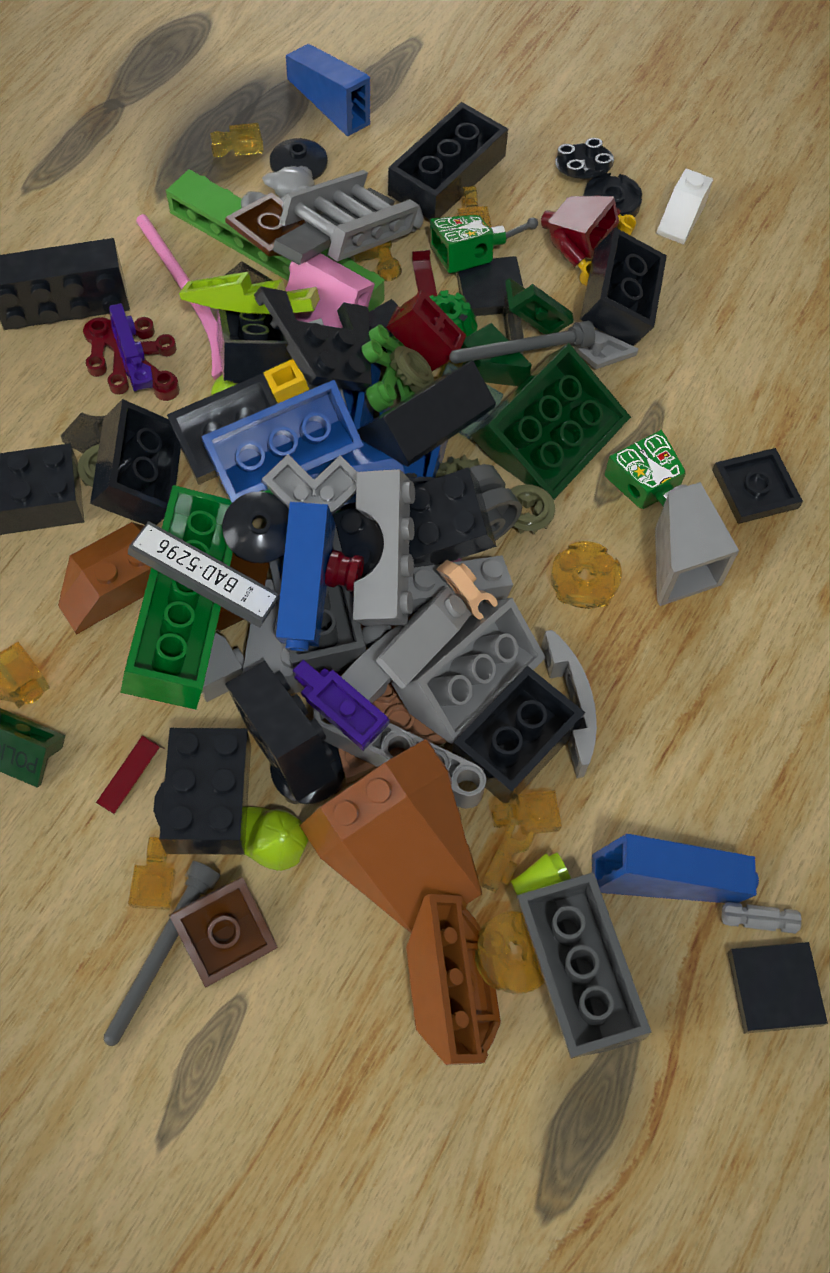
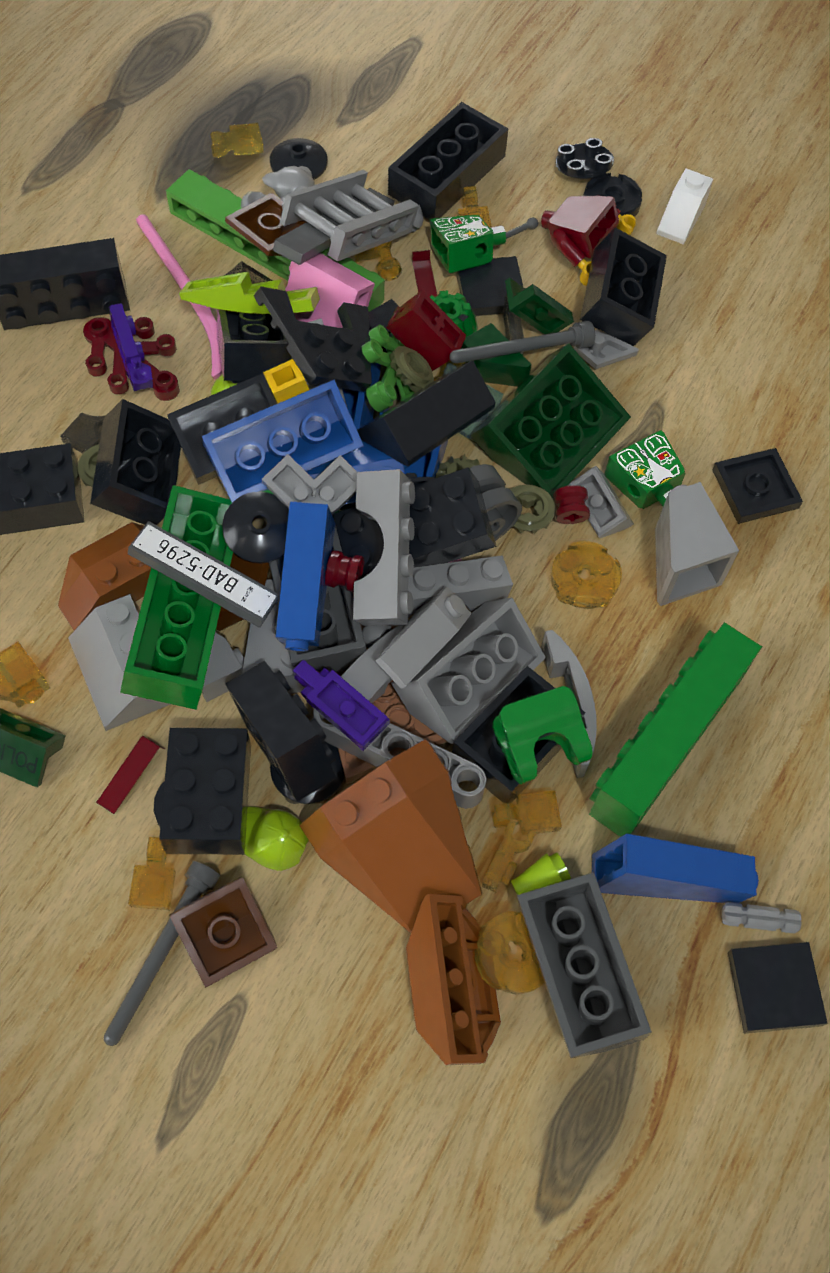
blue slope [286,43,370,137] -> none
light nougat plate [436,560,498,620] -> none
none -> light grey slope [68,594,171,731]
none -> green piece [493,686,593,785]
none -> dark red wheel [554,485,590,524]
none -> light grey slope [569,466,634,539]
none -> green brick [589,622,762,837]

